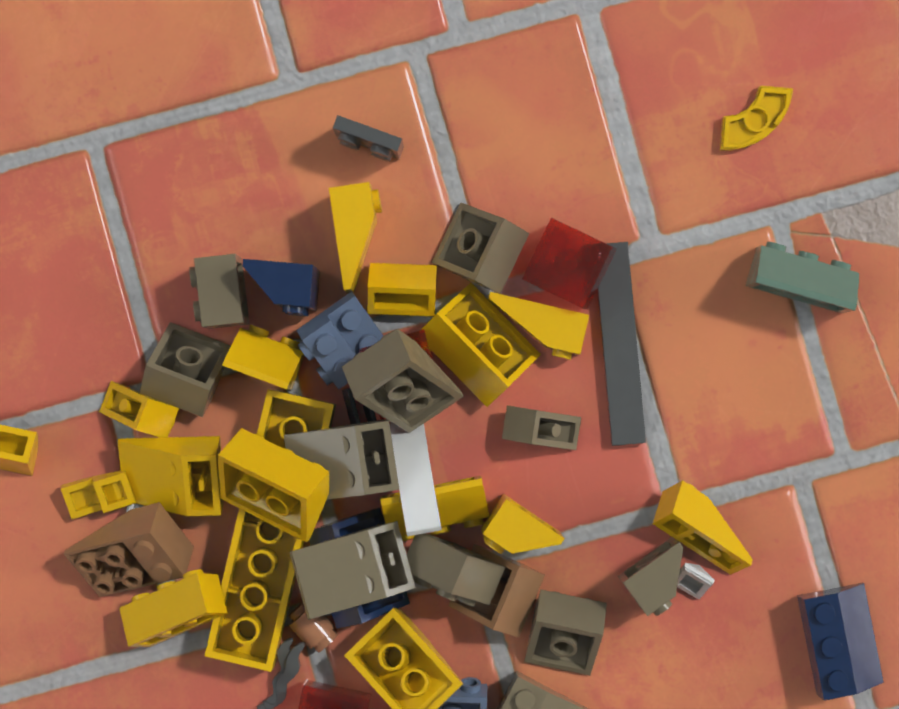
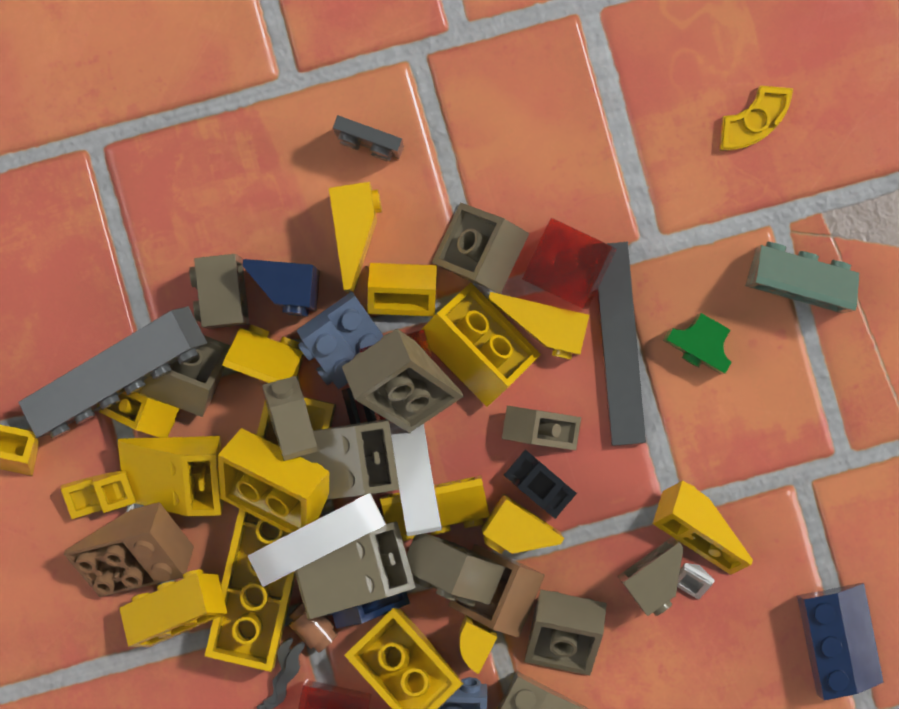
none -> dark grey brick [18,306,207,439]
none -> white slope [248,493,386,587]
none -> dark tan slope [262,376,318,461]
none -> yellow brick [459,615,497,674]
none -> black brick [503,449,577,519]
none -> green brick [663,313,732,374]

